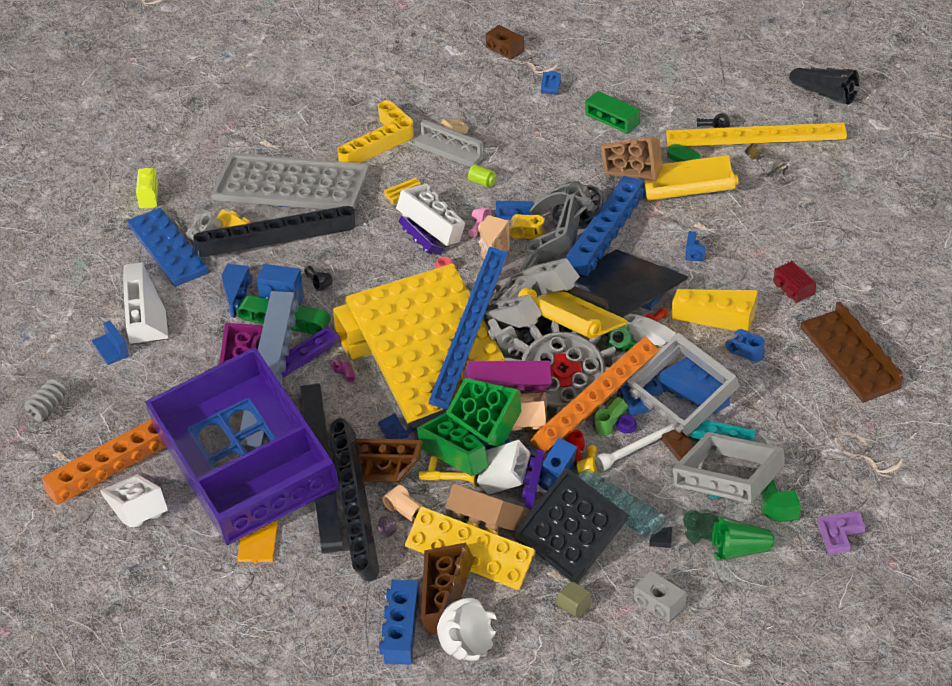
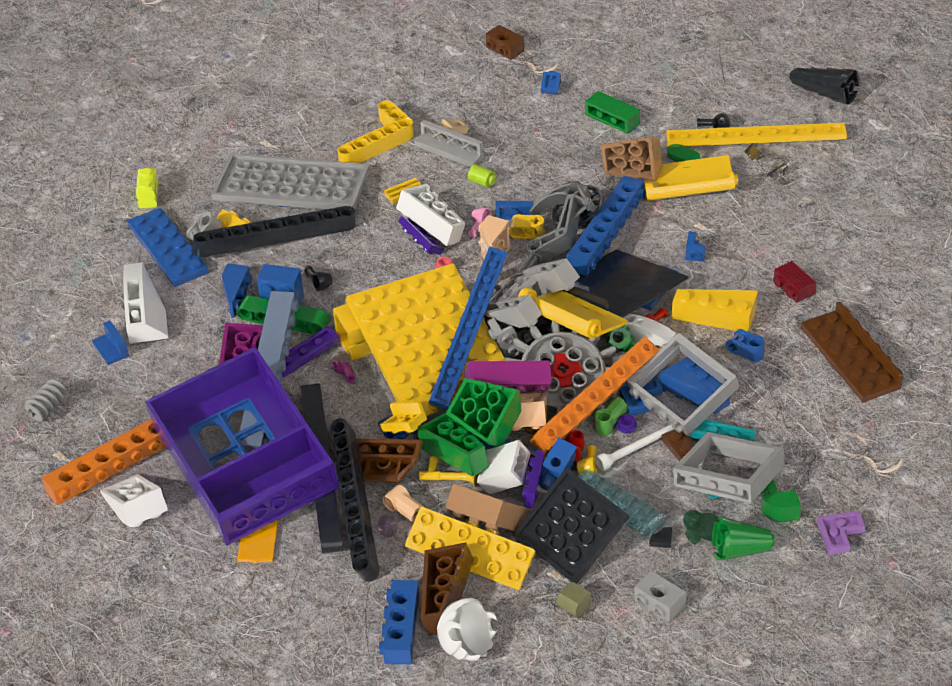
none -> yellow bracket [380,401,427,433]

